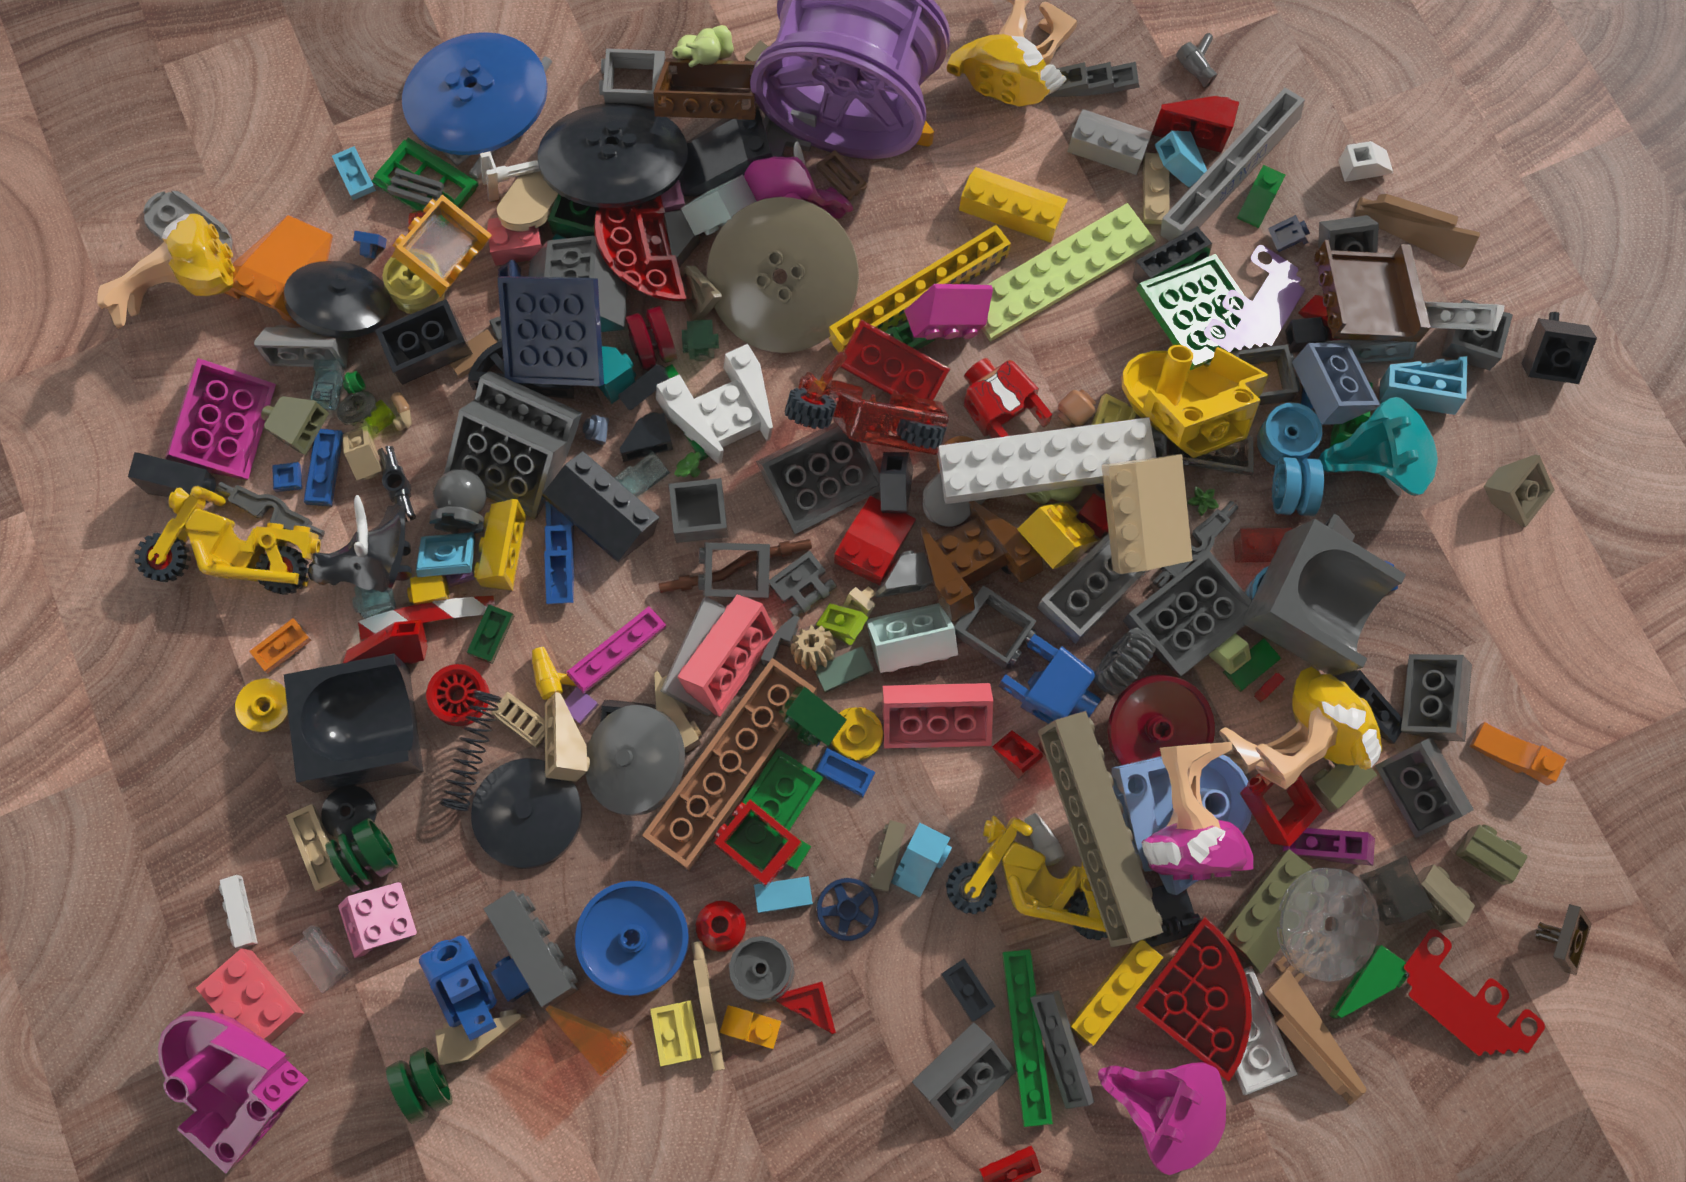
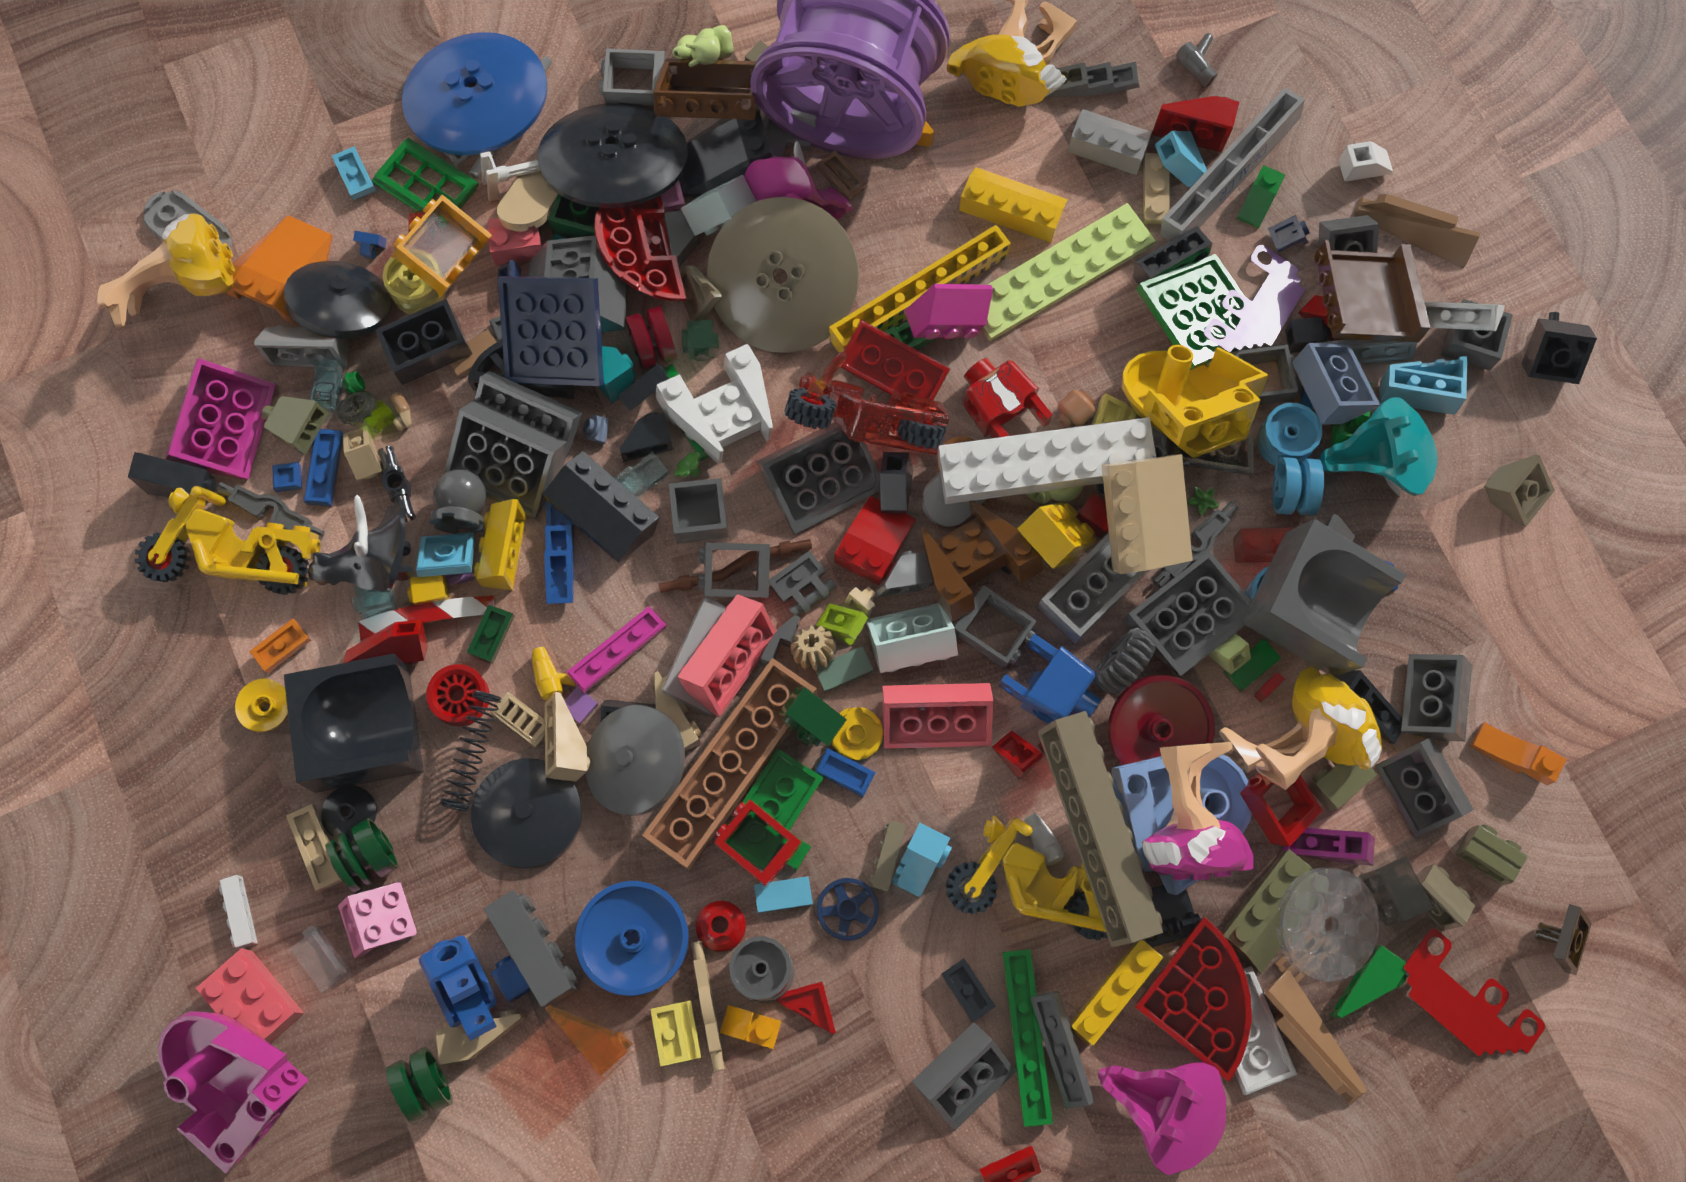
dark grey tile [387,168,444,205] -> none

